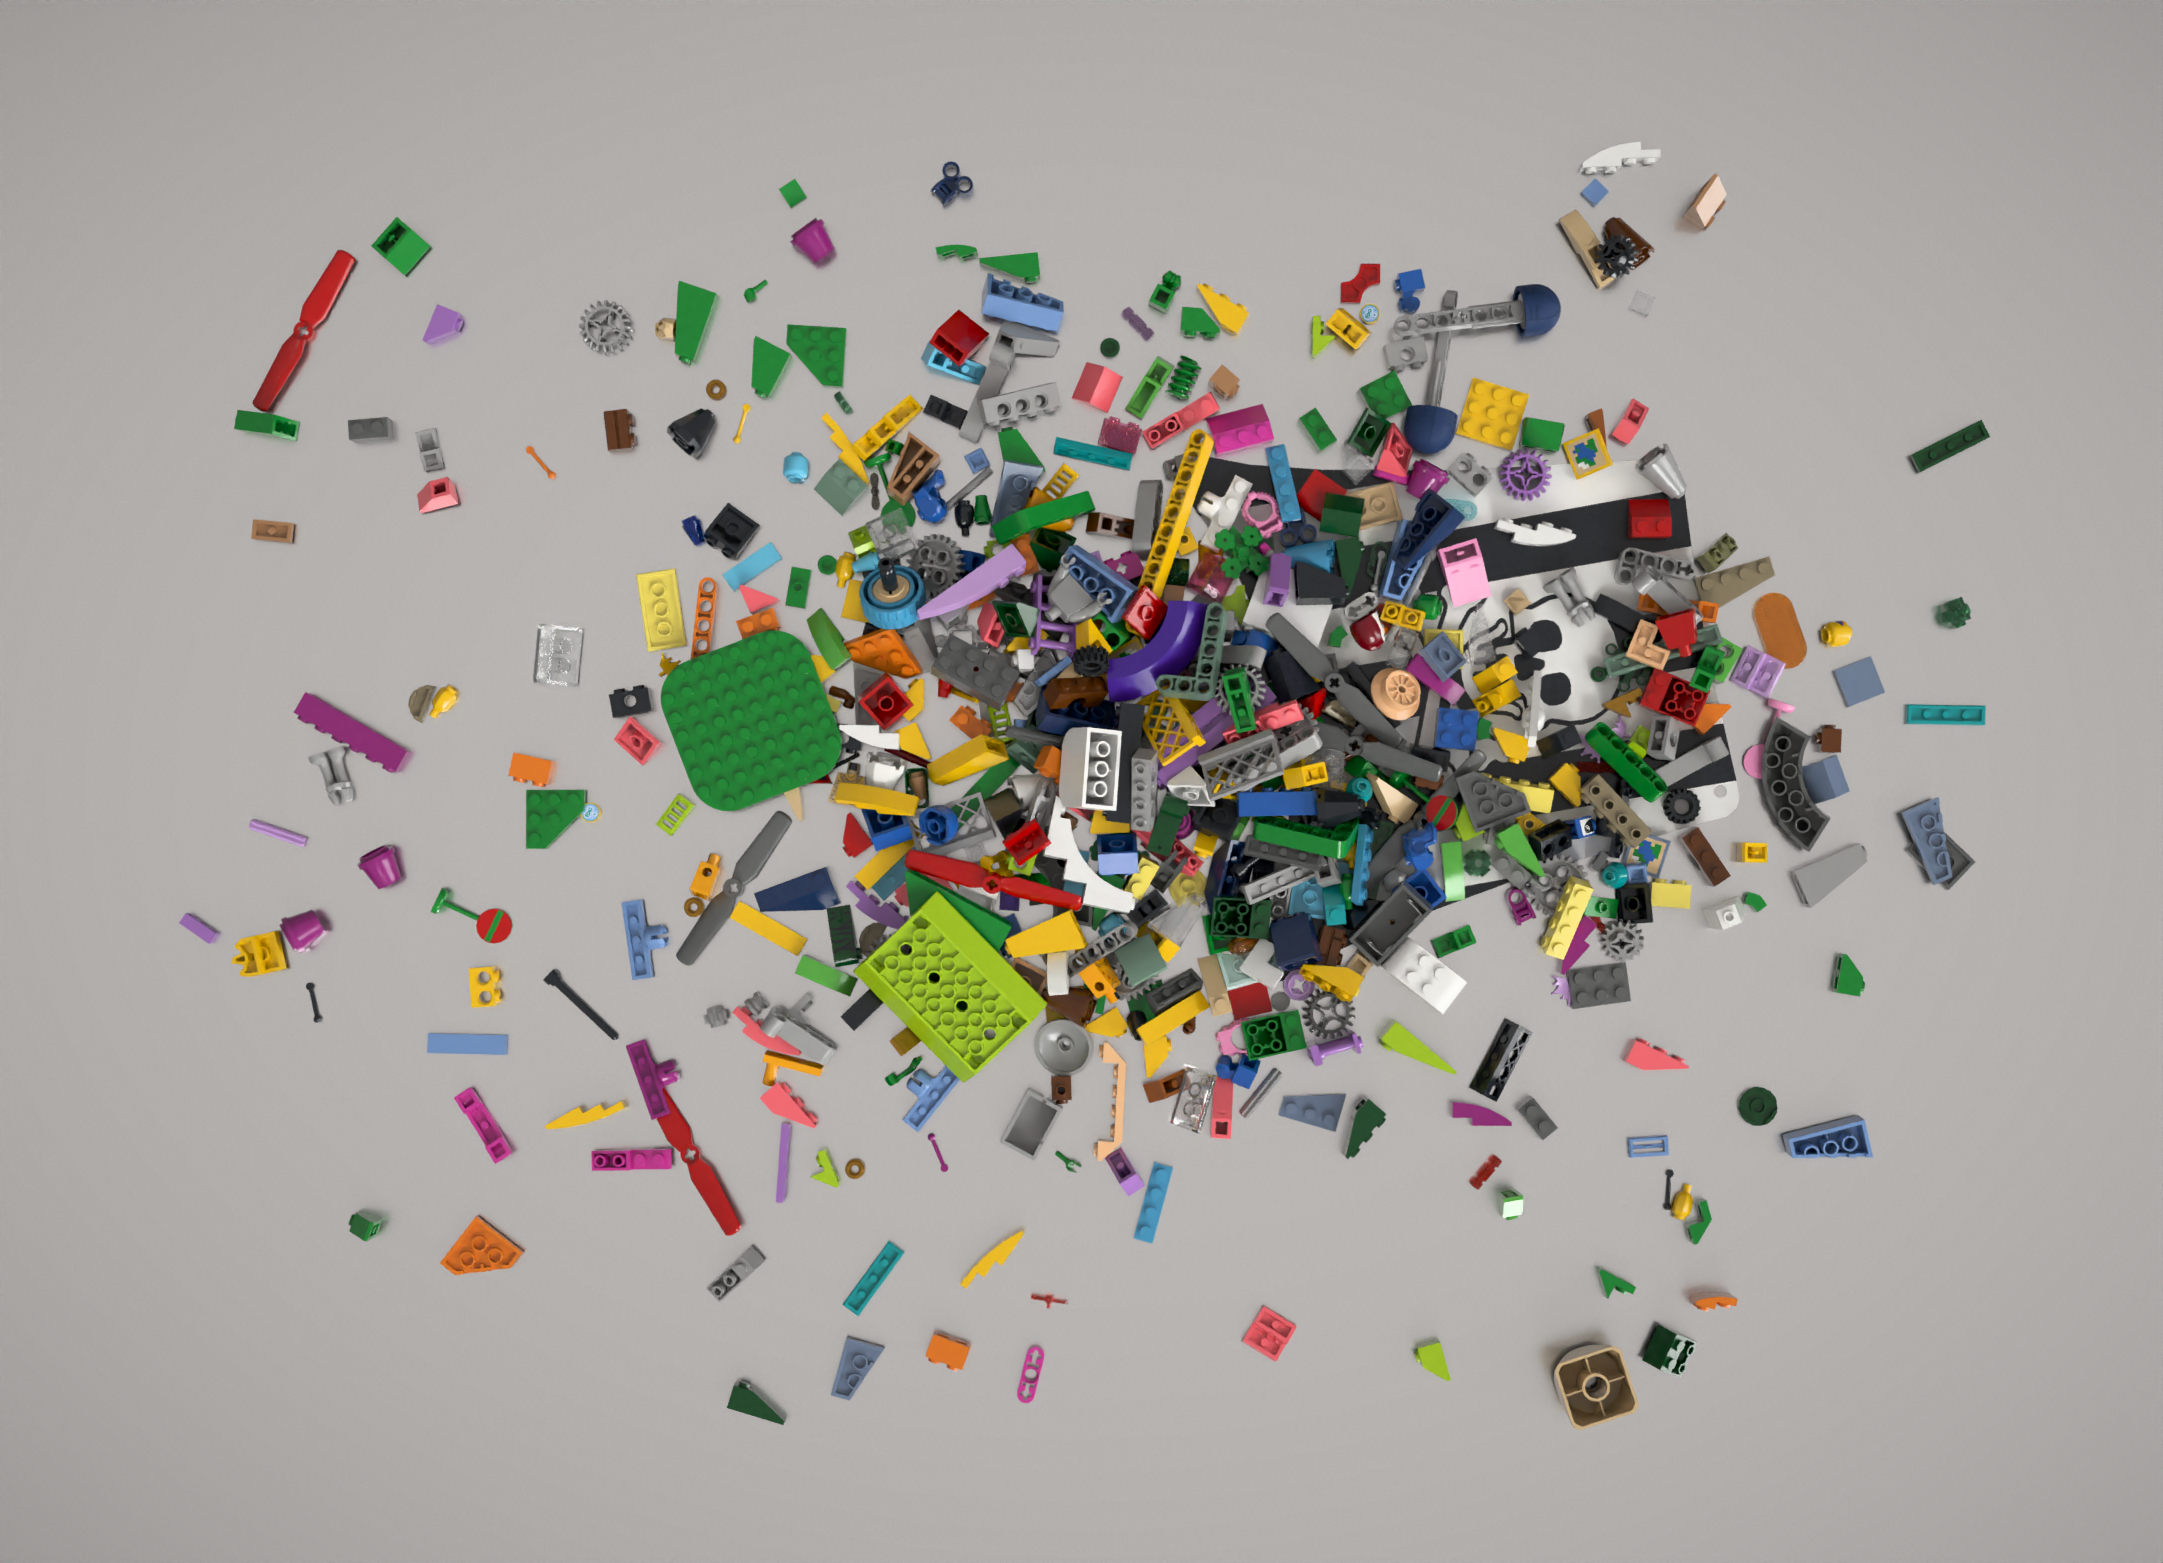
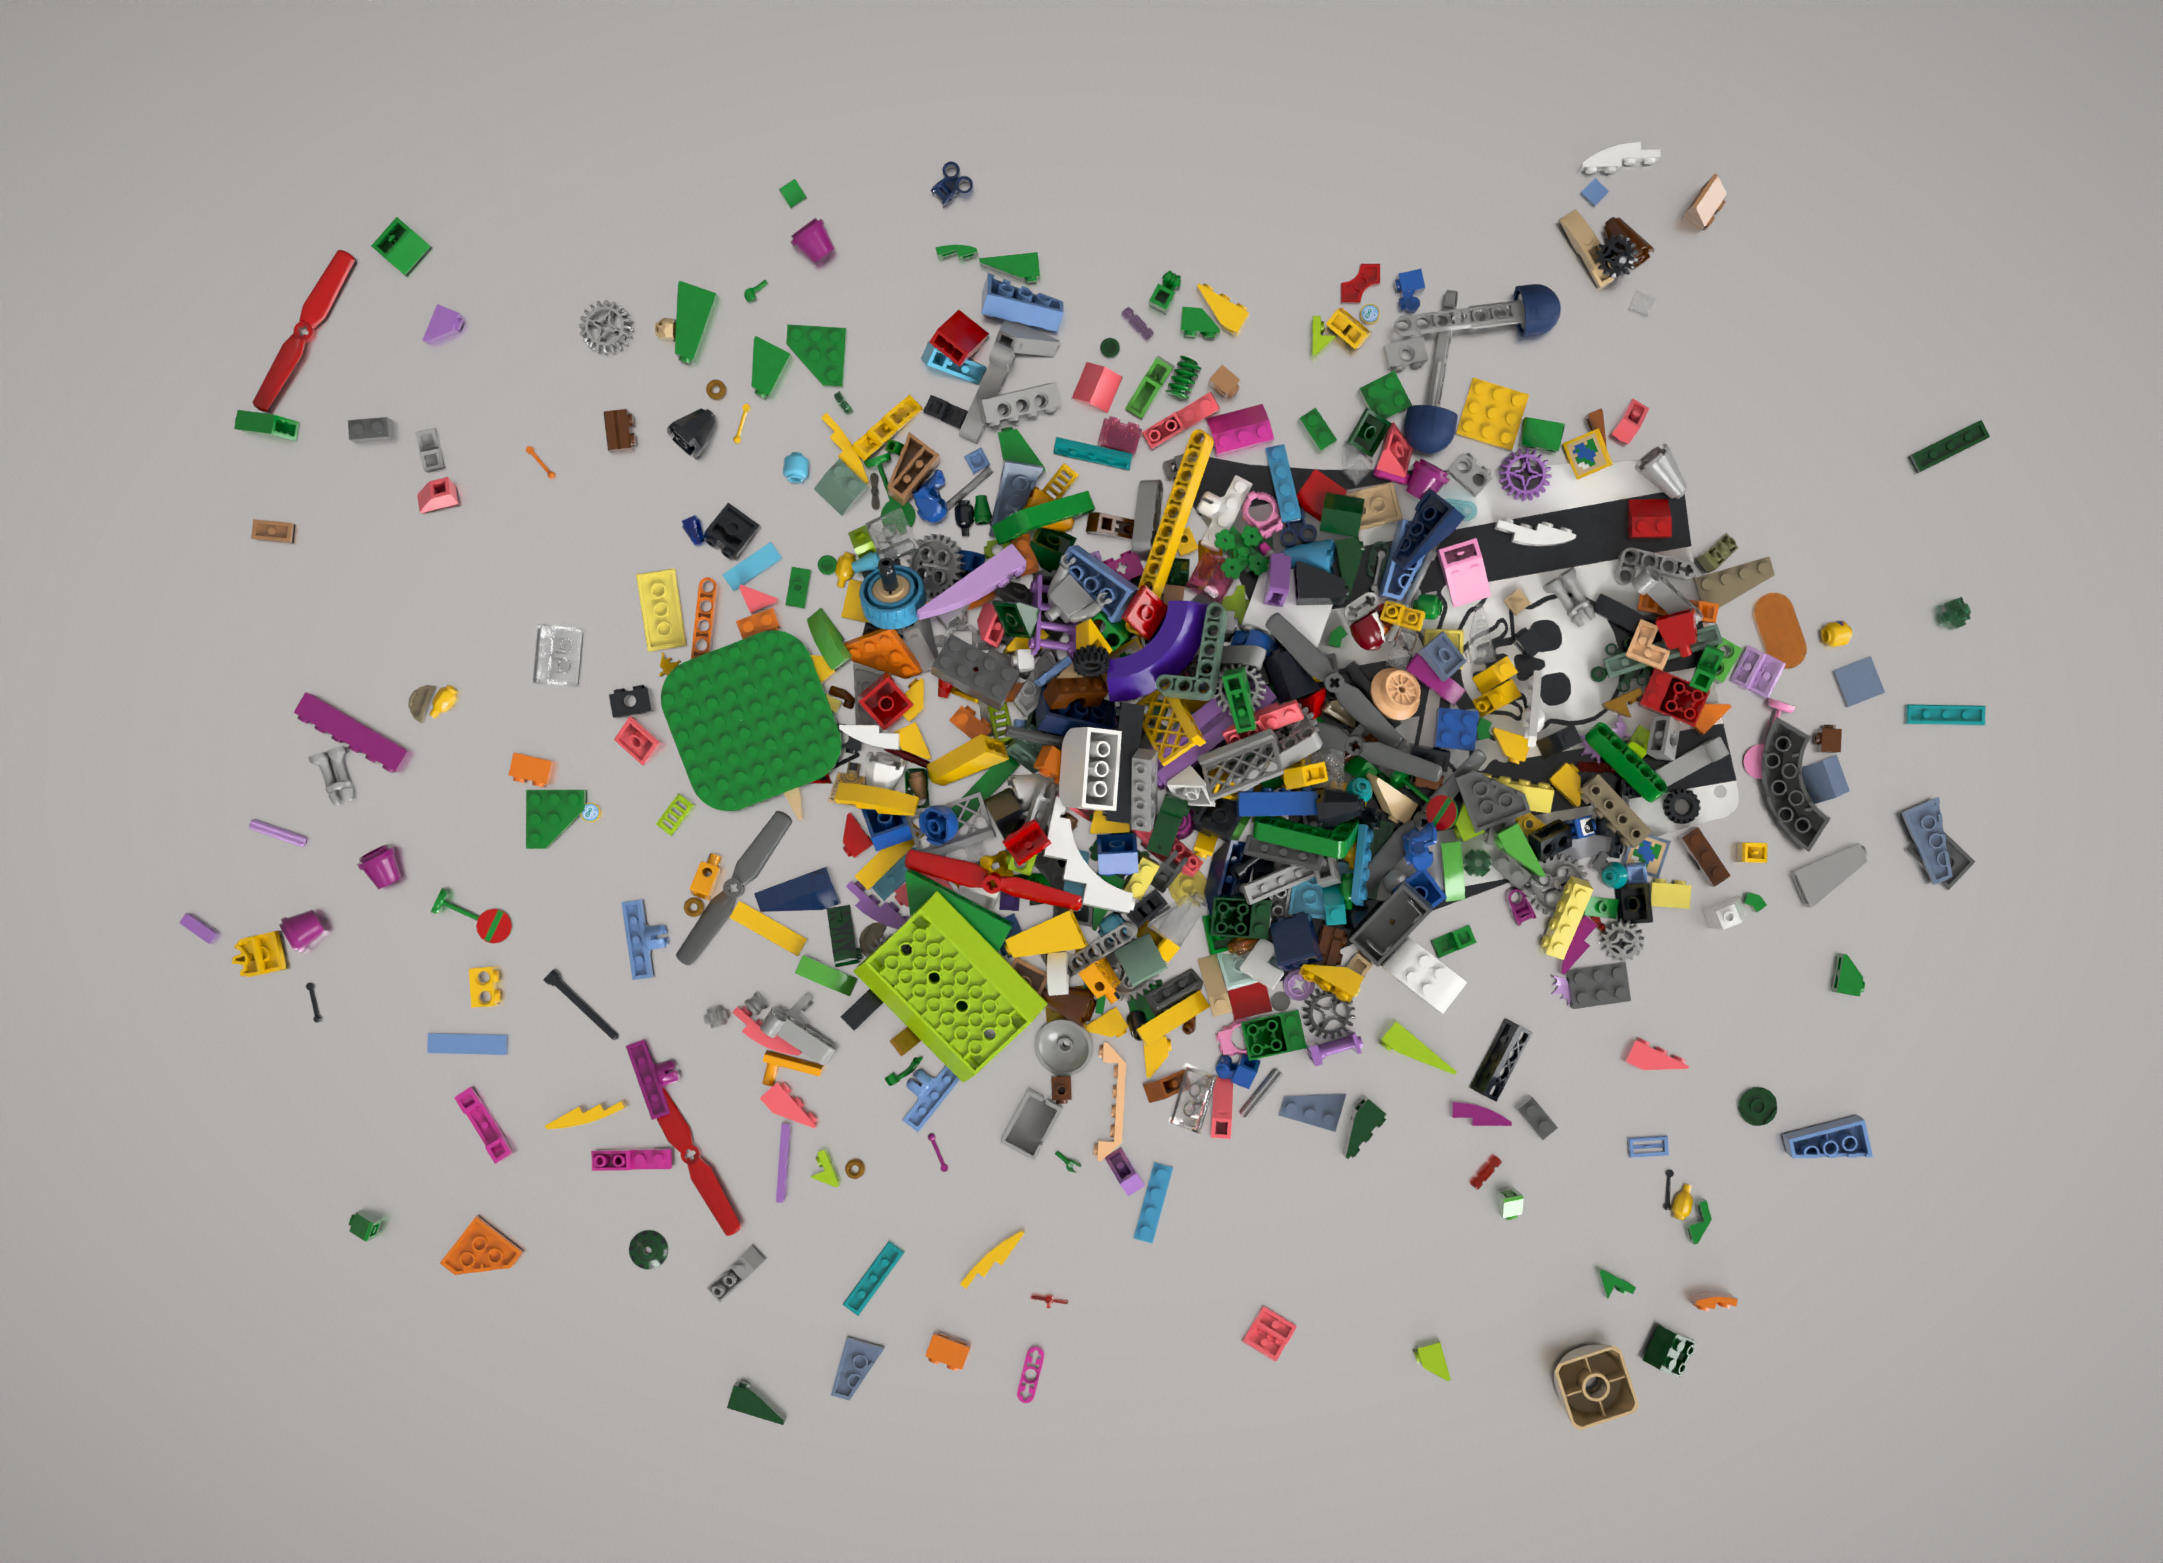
none -> dark green dish [629,1230,668,1270]

